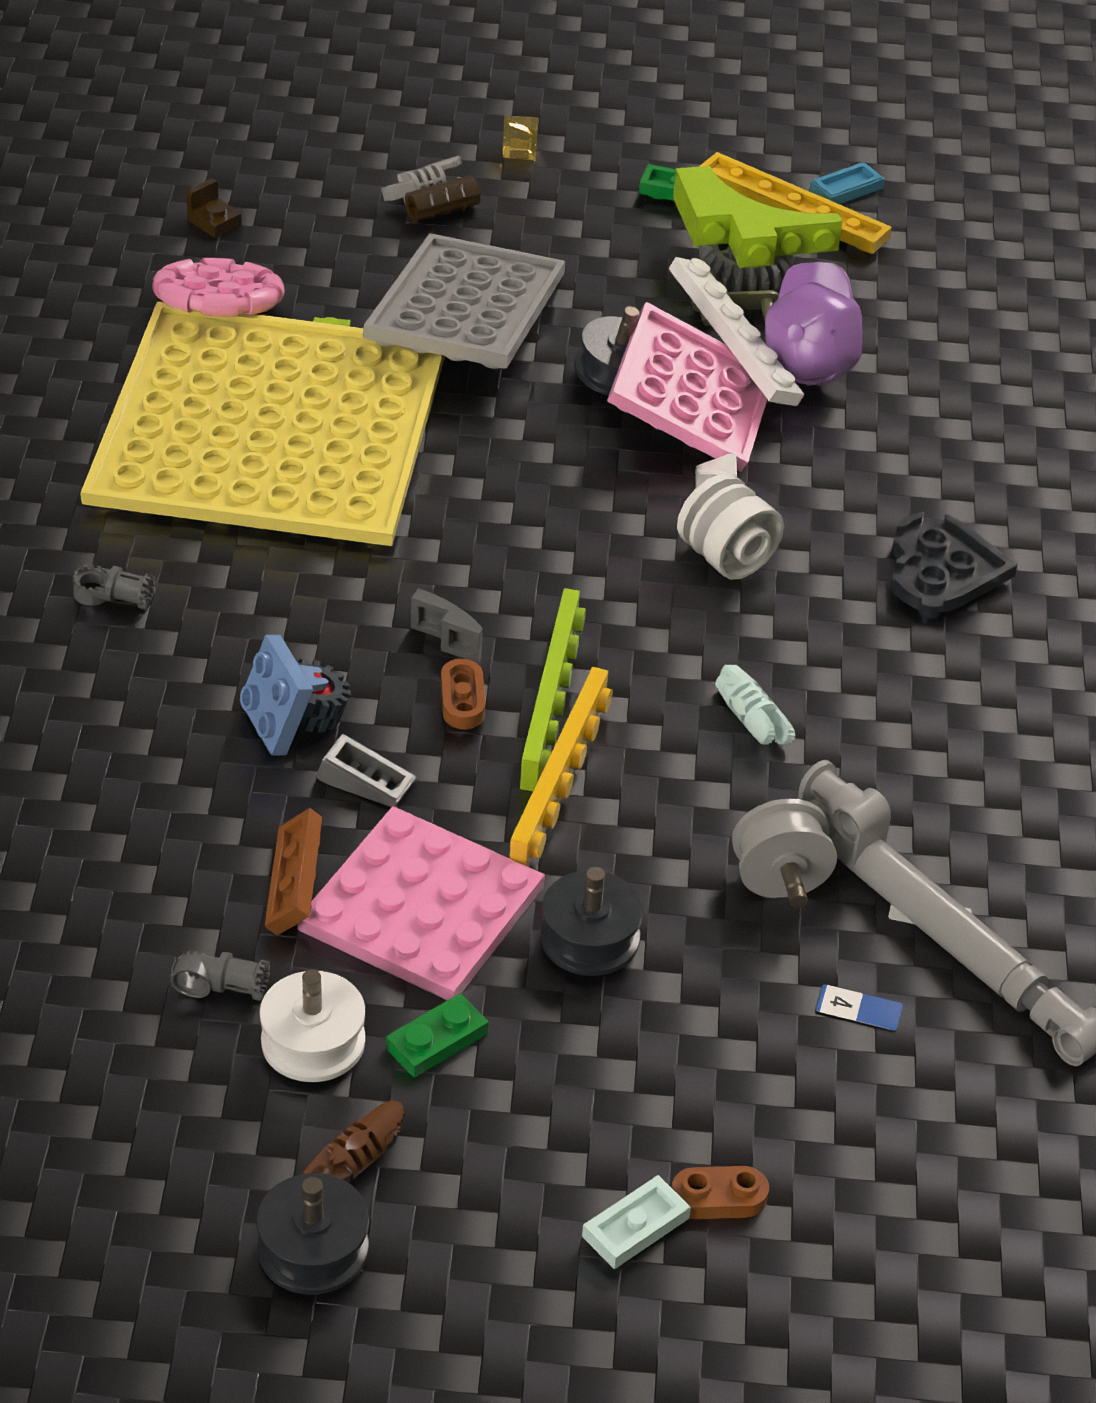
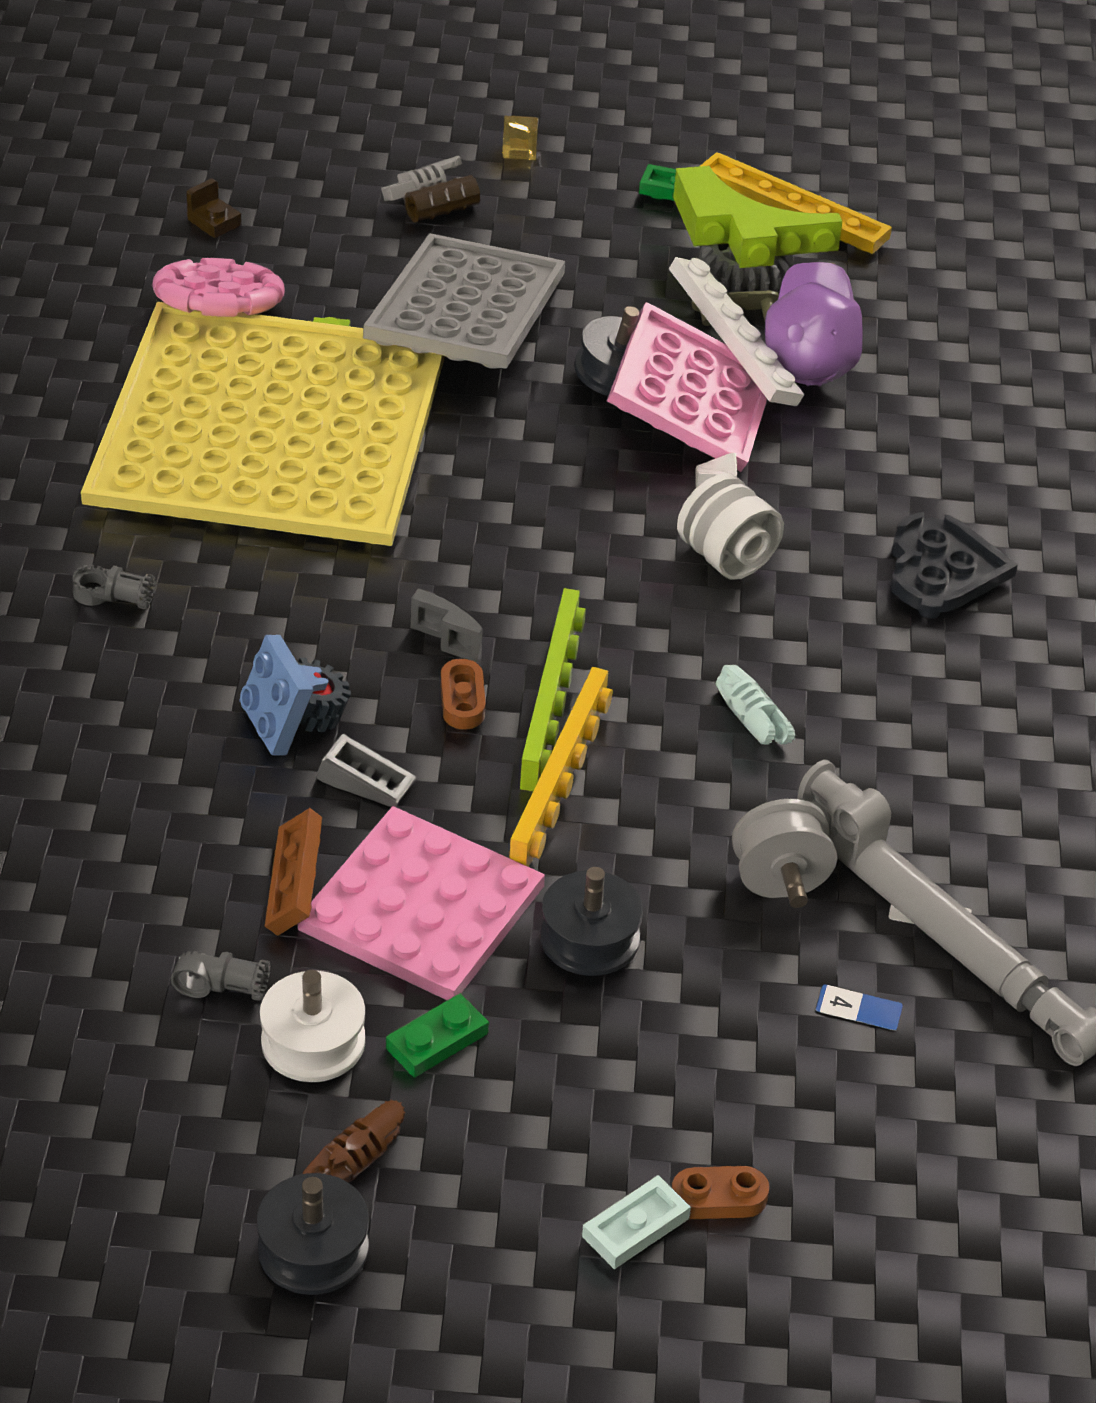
dark azure tile [809,162,885,204] -> none

